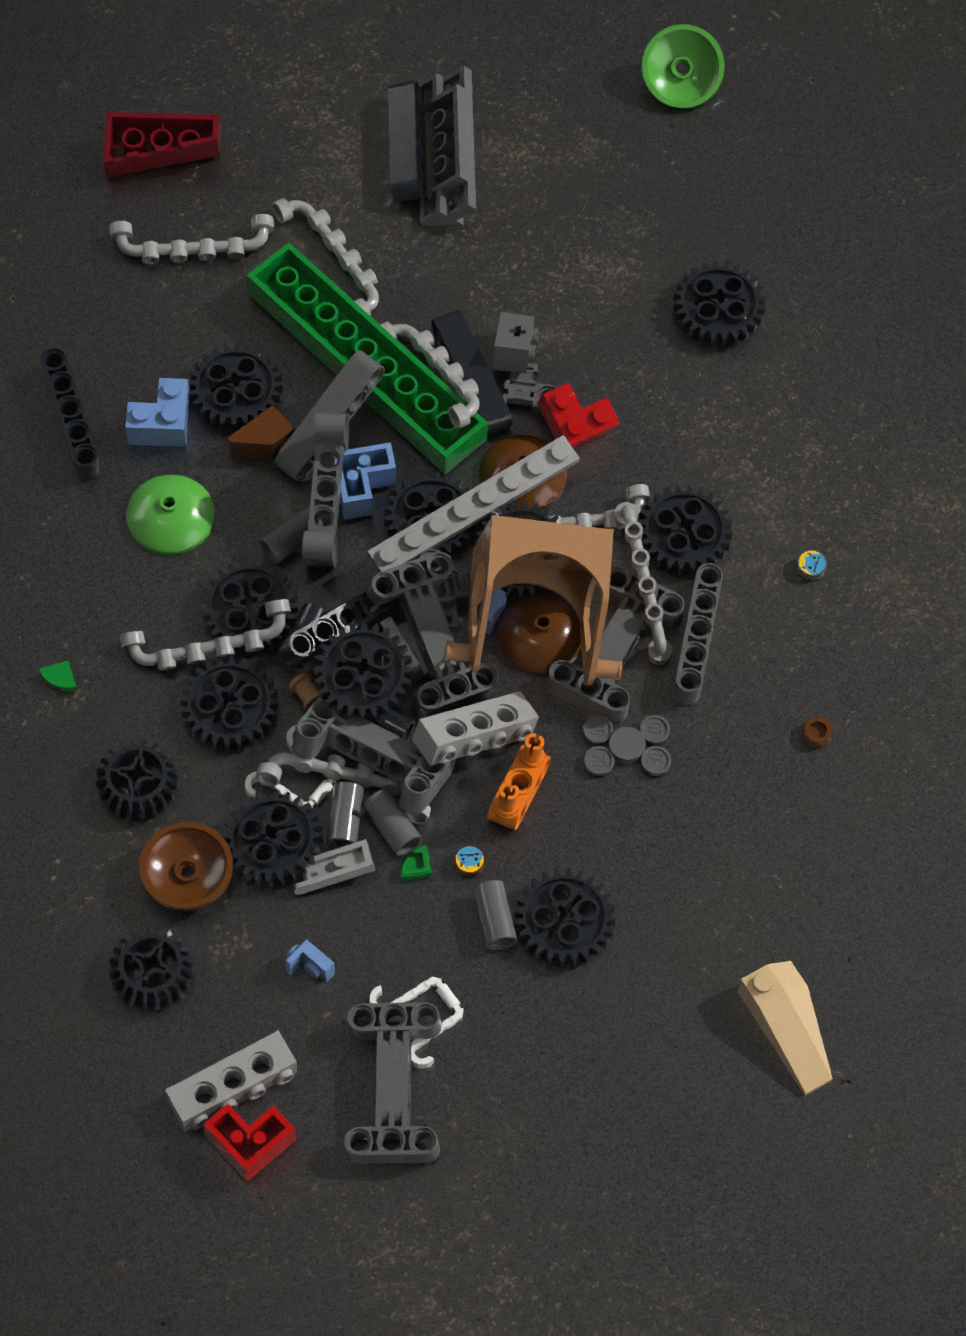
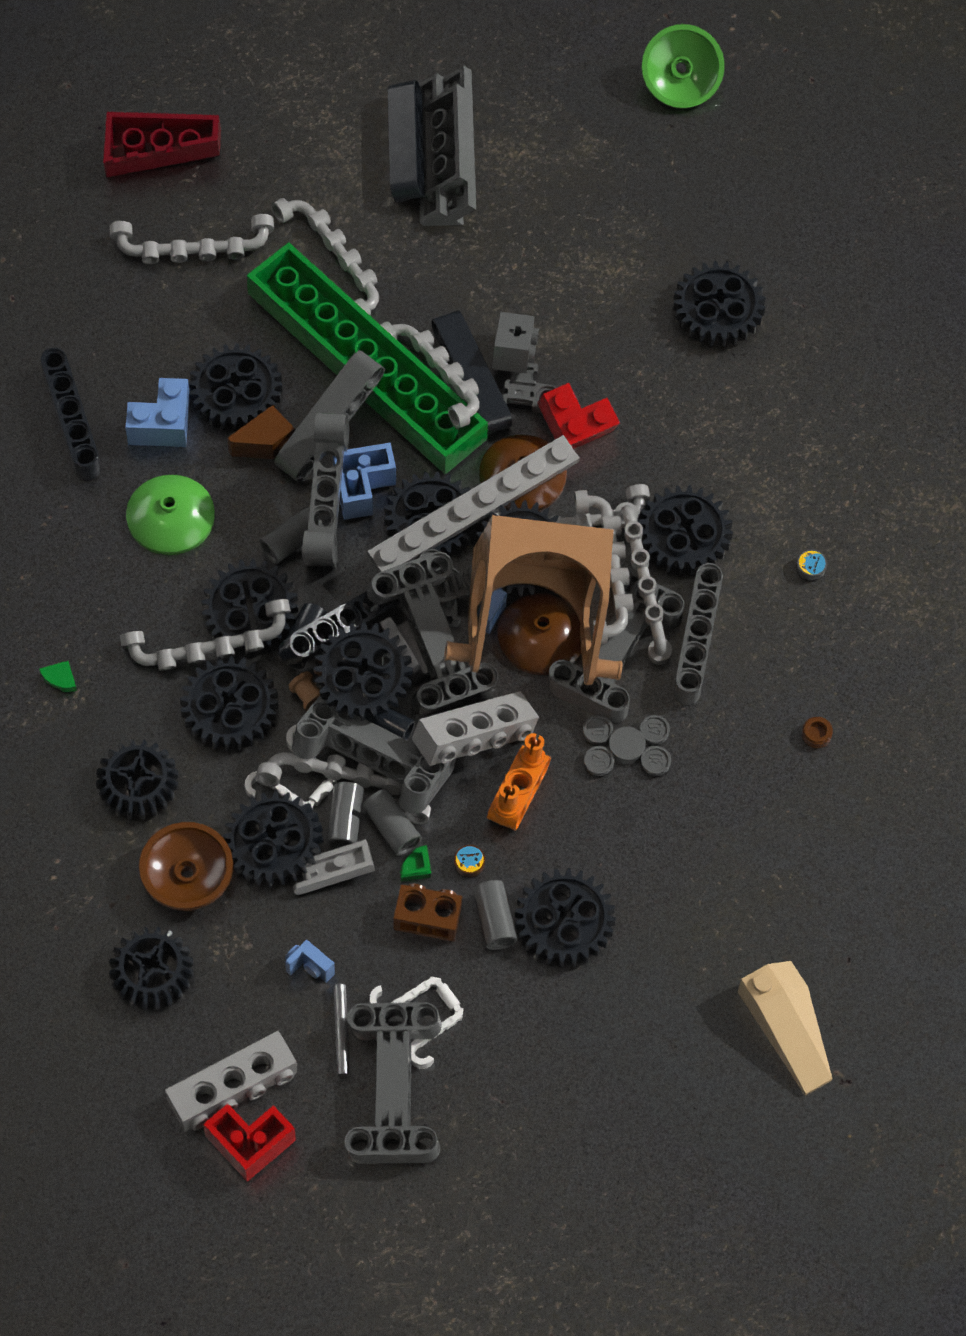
none -> flat silver bar [333,984,350,1078]
none -> reddish brown brick [394,883,462,942]
none -> light grey bar [574,490,633,644]

